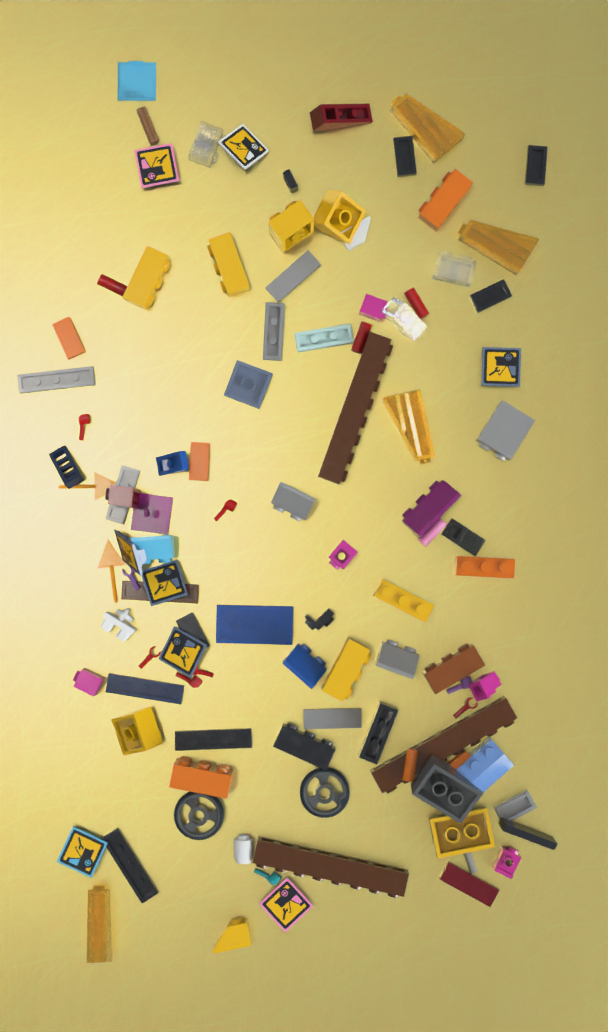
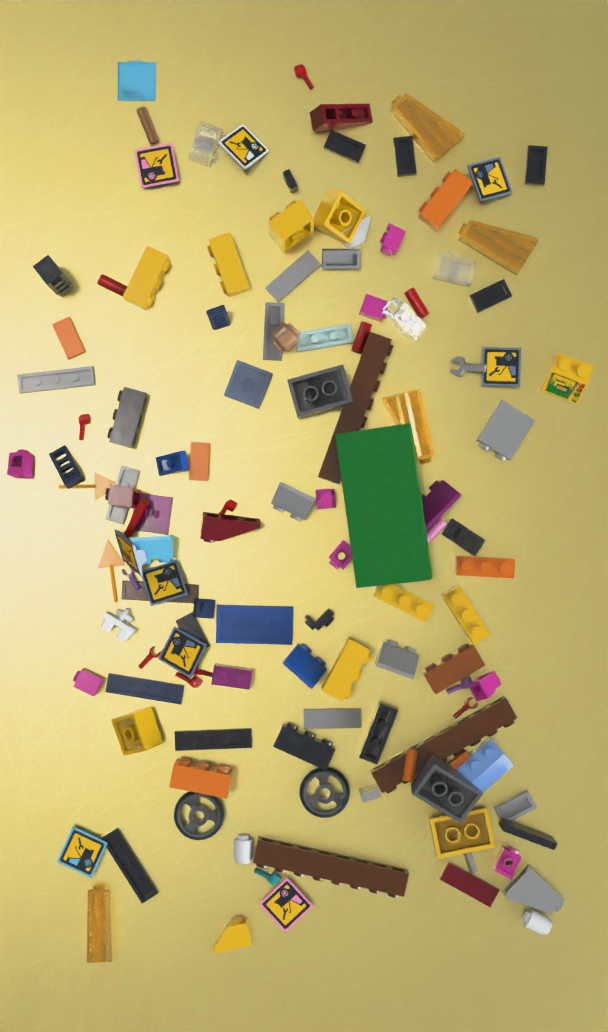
none -> dark pink brick [7,449,34,479]
none -> black brick [33,255,72,295]
none -> brick [107,387,148,449]
none -> red tile [124,496,150,537]
none -> dark blue plate [193,598,215,619]
none -> dark red slope [200,512,261,543]
none -> dark blue slope [206,305,231,330]
none -> magenta brick [211,663,253,690]
none -> medium nougat head [272,322,300,351]
none -> dark grey slope [287,364,353,419]
none -> red hand [294,64,314,90]
none -> dark pink brick [315,488,336,509]
none -> light grey tile [322,249,360,269]
none -> black tile [324,130,366,164]
none -> green tile [335,423,433,588]
none -> light grey tile [359,783,381,802]
none -> dark pink brick [380,223,406,256]
none -> yellow brick [441,585,491,645]
none -> light grey bar [450,357,487,377]
none -> piece [467,157,513,202]
none -> light grey slope [502,864,565,914]
none -> white brick [522,909,553,935]
none -> yellow slope [541,352,594,404]

